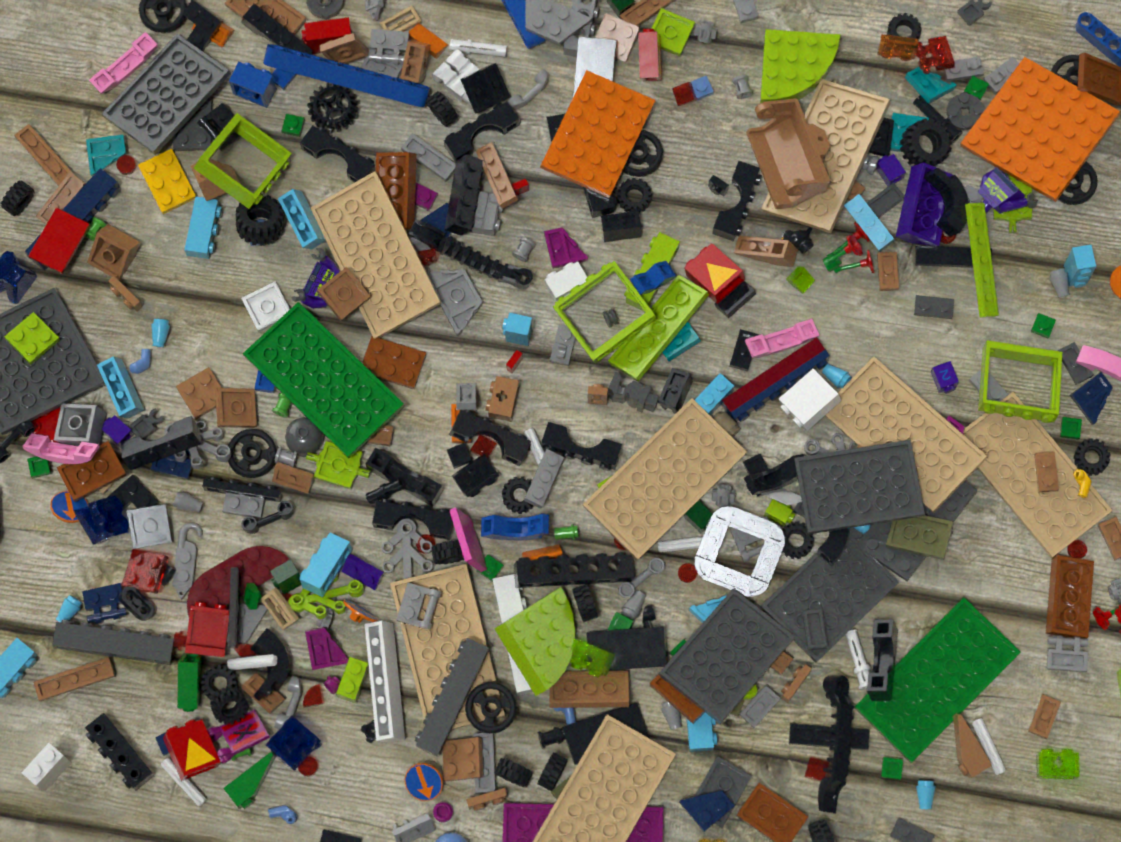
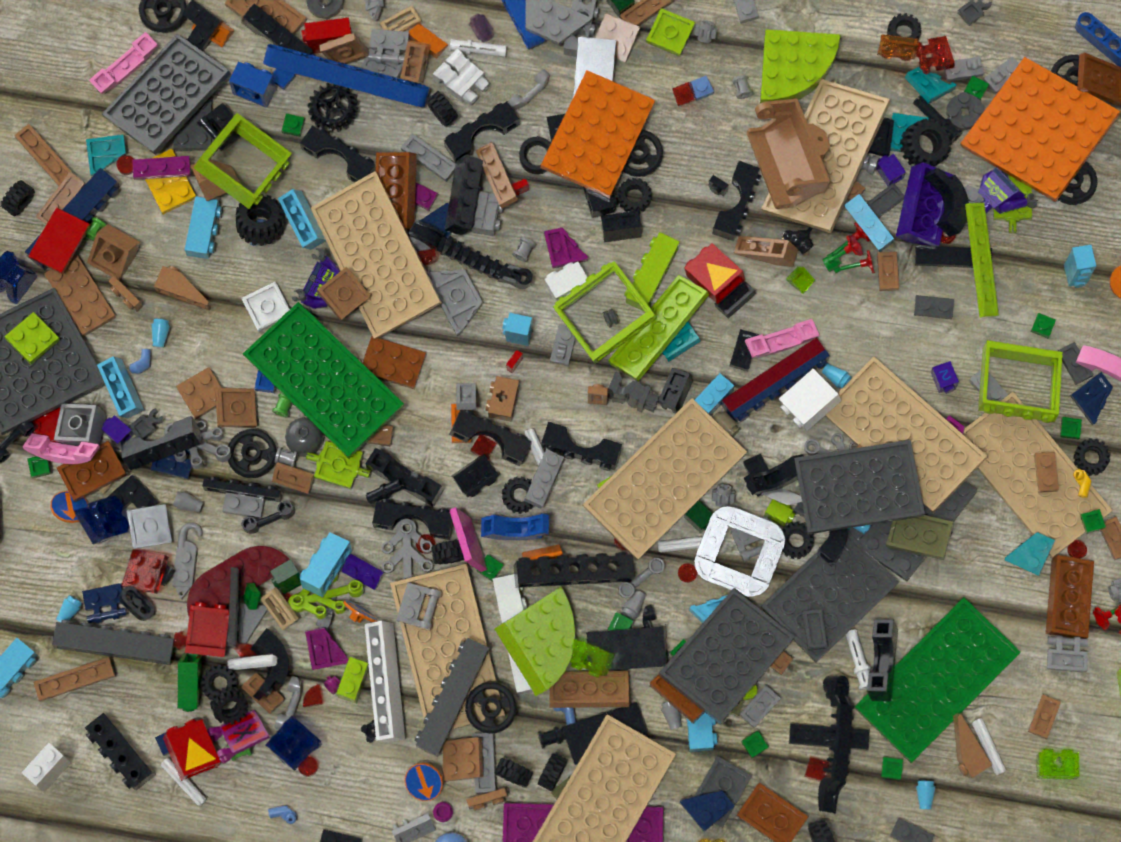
green slope [223,752,275,810] -> none
black plate [447,443,472,469] -> none
black slope [460,63,511,114] -> none
bright green pin [554,524,579,540] -> none
black tyre [572,584,598,622] -> none
blue slope [630,261,676,295] -> none
brick [638,29,662,81] -> none
medium nougat plate [781,664,812,703] -> none
light grey cone [1049,268,1070,298] -> none
none -> medium nougat plate [44,254,116,337]
none -> magenta plate [133,156,191,180]
none -> medium nougat slope [154,266,211,311]
none -> clear purple brick [469,14,494,43]
none -> black tyre [519,136,551,175]
none -> green plate [741,731,769,758]
none -> teal wing [1004,532,1056,576]
none -> green plate [1080,509,1106,534]

